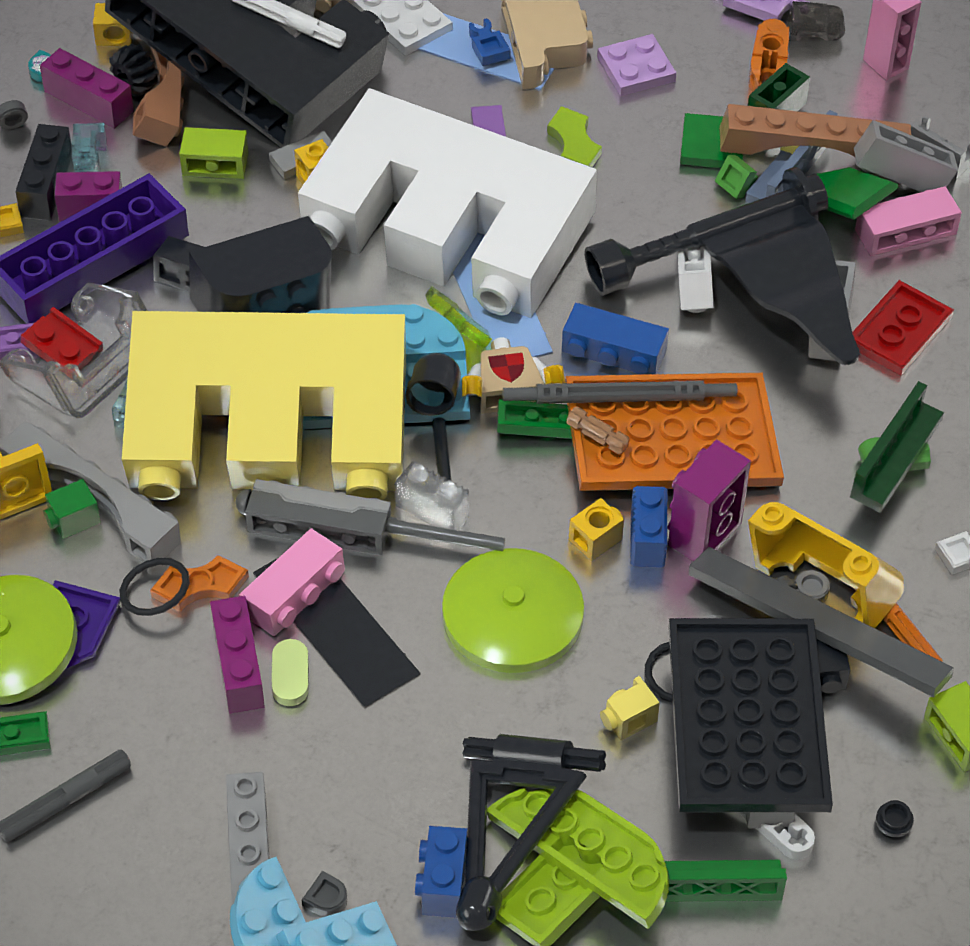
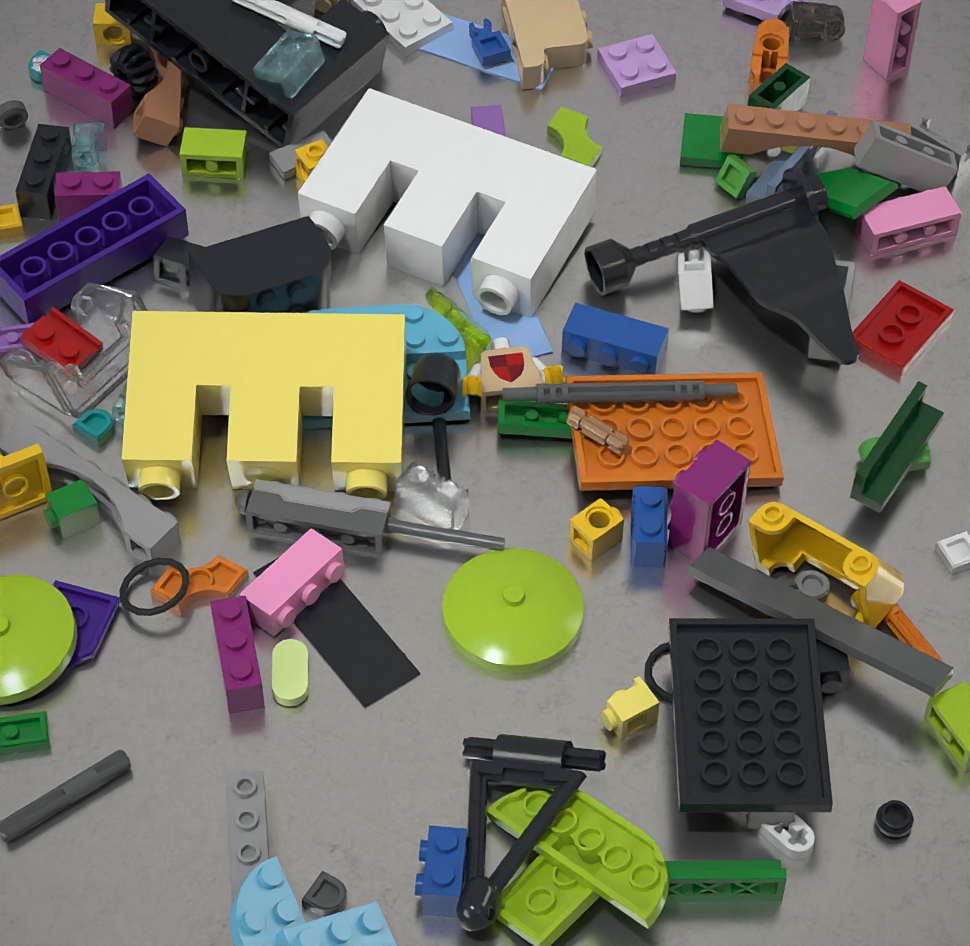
none -> teal tile [72,409,114,447]
none -> clear light blue bracket [253,30,325,98]

